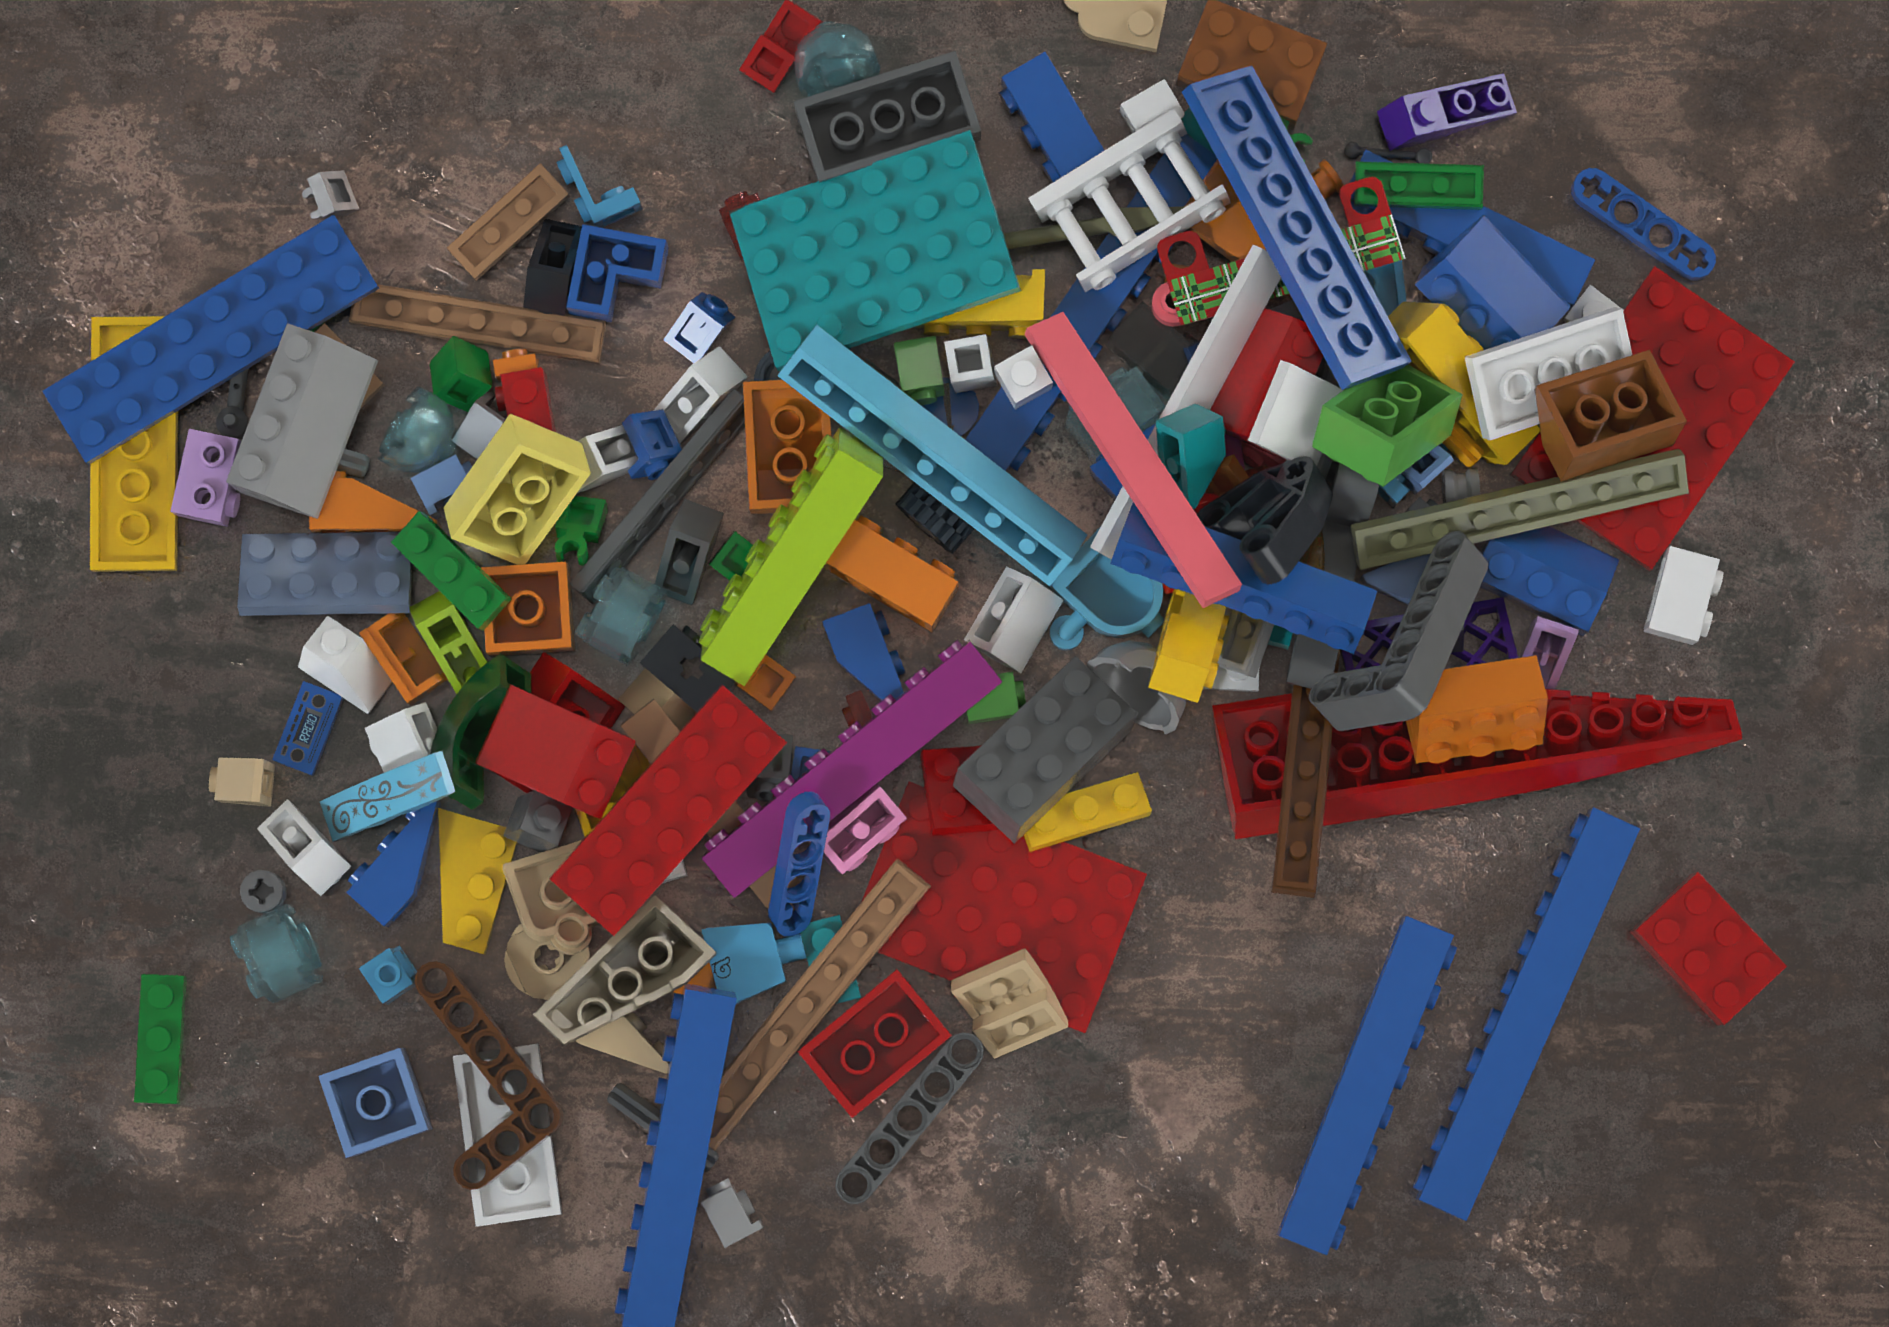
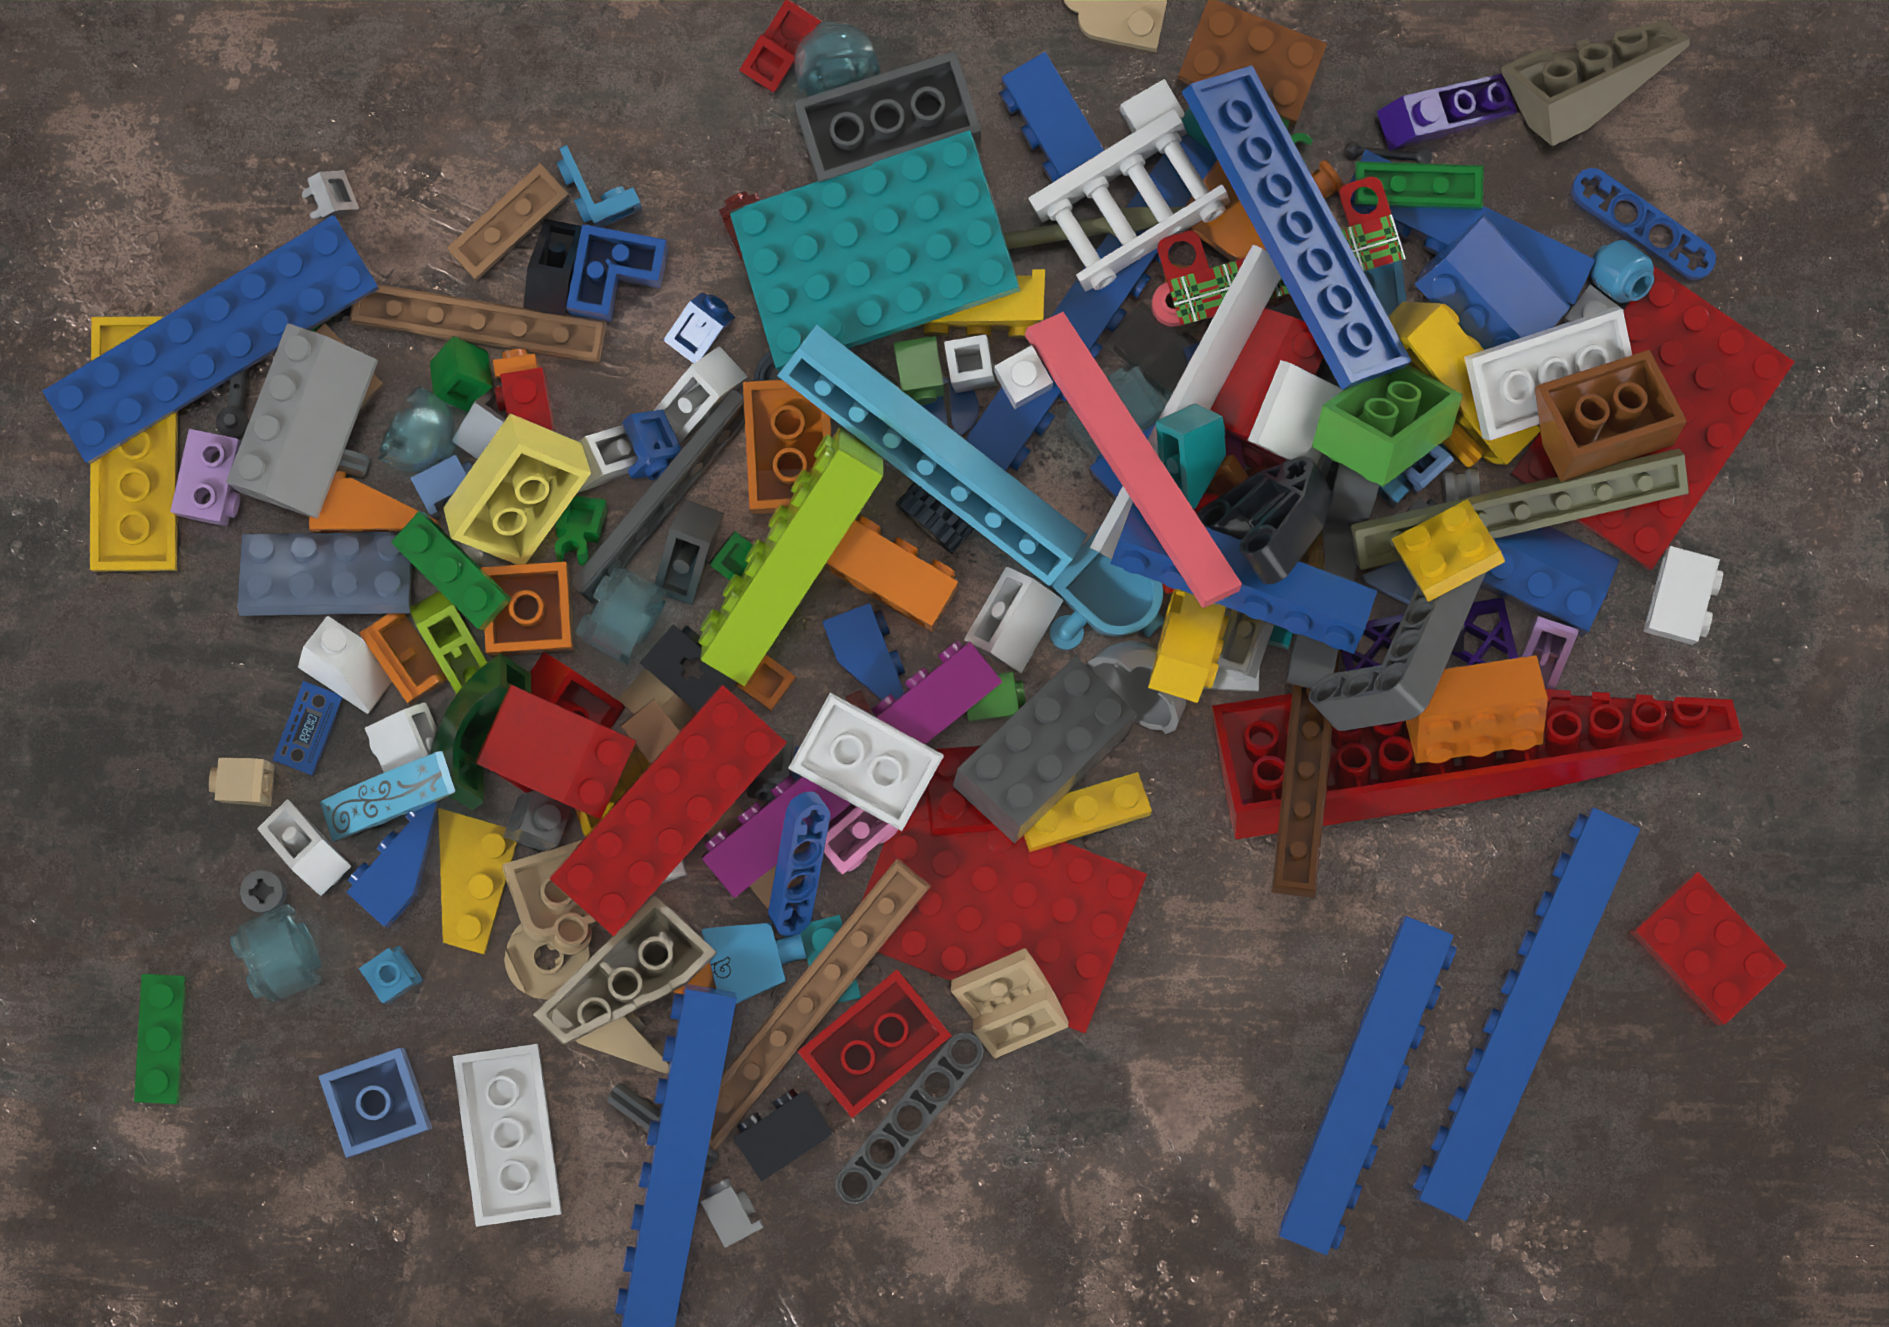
reddish brown beam [415,961,563,1190] -> none
none -> black brick [733,1088,834,1182]
none -> white tile [788,692,944,831]
none -> yellow plate [1392,499,1505,602]
none -> dark tan wedge [1501,20,1690,146]
none -> dark azure head [1591,240,1654,303]

